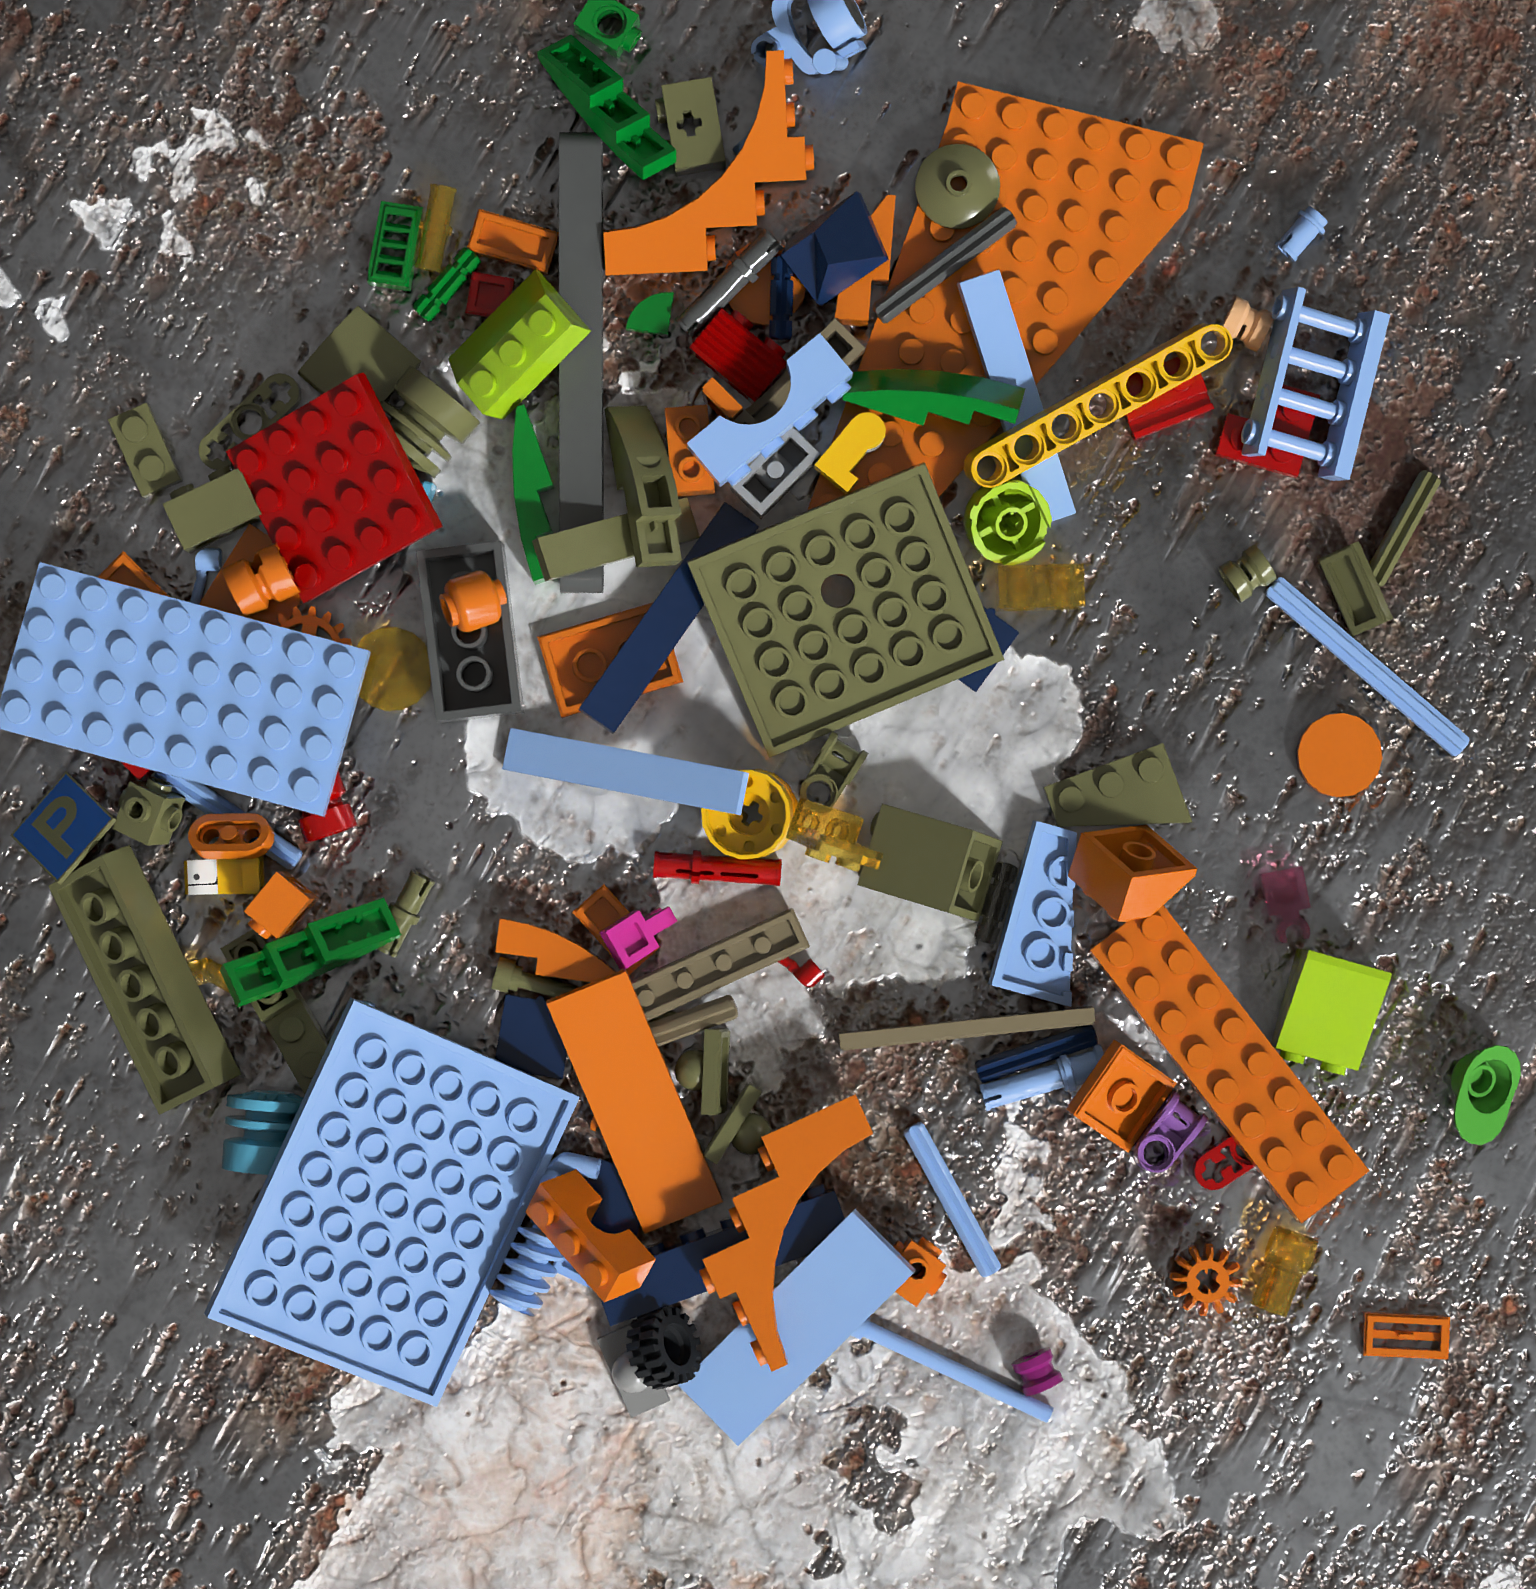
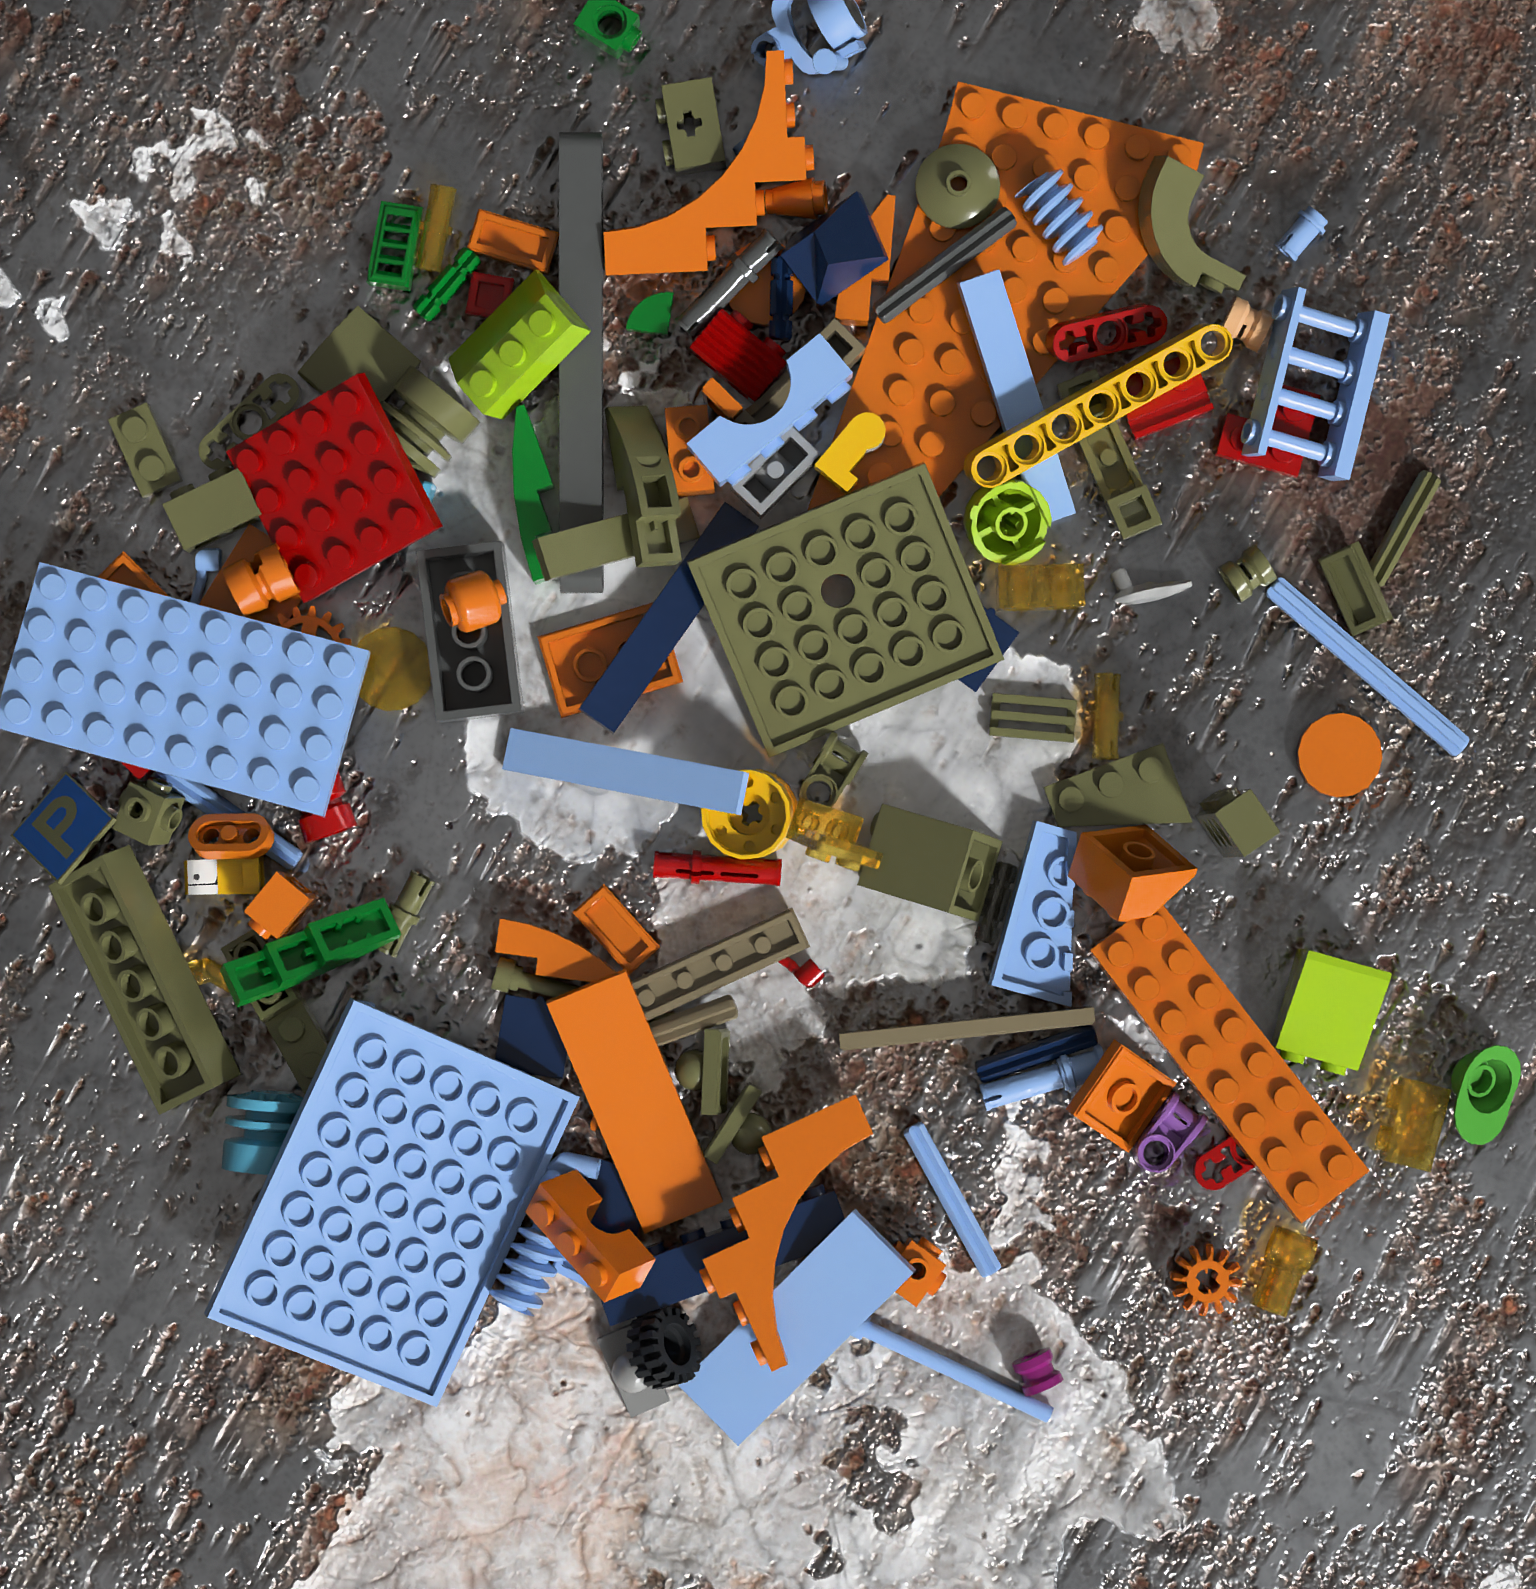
green slope [537,35,676,180] -> none
dark pink plate [599,906,677,969] -> none
green slope [842,369,1026,426] -> none
clear pink plate [1259,866,1311,944] -> none
orange tile [1361,1311,1450,1360] -> none
none -> orange cone [765,177,828,219]
none -> olive tile [989,693,1078,743]
none -> light blue piece [1015,169,1104,266]
none -> red beam [1046,303,1168,362]
none -> olive slope [1056,368,1163,540]
none -> clear yellow pin [1090,673,1123,760]
none -> light grey bar [1110,568,1192,605]
none -> olive arch [1138,156,1246,294]
none -> olive brick [1195,787,1280,858]
none -> clear yellow bracket [1375,1076,1452,1172]

